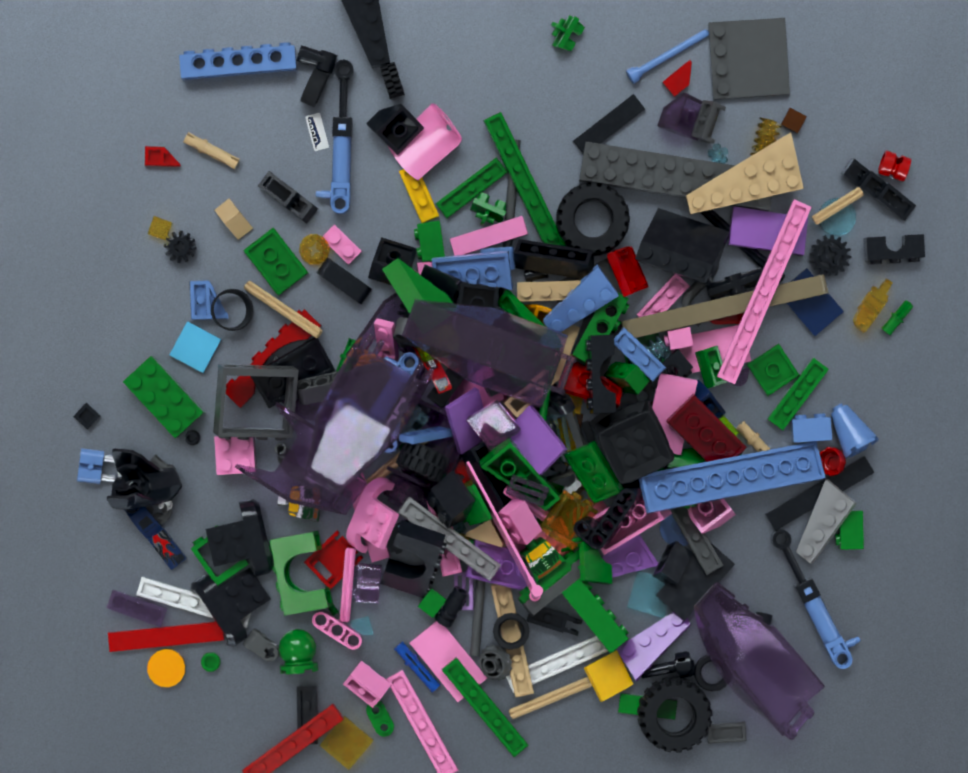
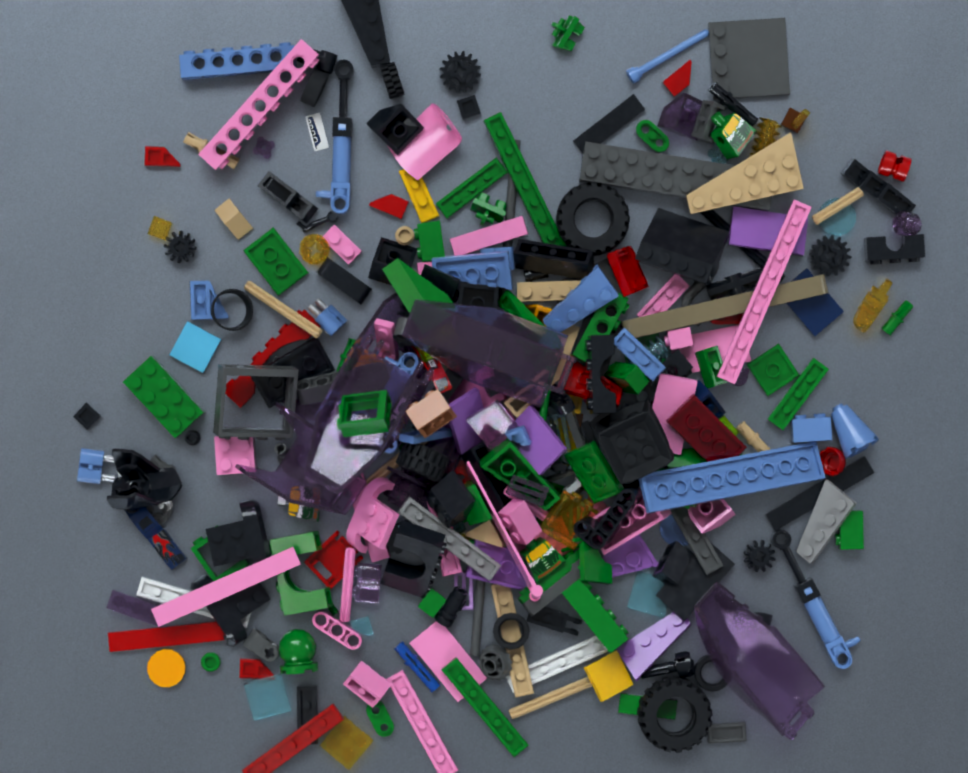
none -> bright pink tile [151,547,301,627]
none -> bright pink brick [198,39,319,170]
none -> red tile [239,658,275,679]
none -> clear light blue tile [244,674,291,720]
none -> clear purple plate [253,137,275,159]
none -> black piece [296,211,339,232]
none -> medium blue piece [308,298,348,336]
none -> green window [336,390,392,437]
none -> red tile [369,194,409,219]
none -> tan plate [395,226,414,246]
none -> brick [405,389,457,438]
none -> black gear [440,51,481,93]
none -> black tile [457,95,481,119]
none -> medium blue tile [505,425,532,446]
none -> green plate [636,120,669,153]
none -> black pin [708,82,758,127]
none -> torso [711,112,757,160]
none -> black gear [743,540,776,572]
none -> clear yellow tile [791,109,810,129]
none -> clear purple head [892,211,922,236]

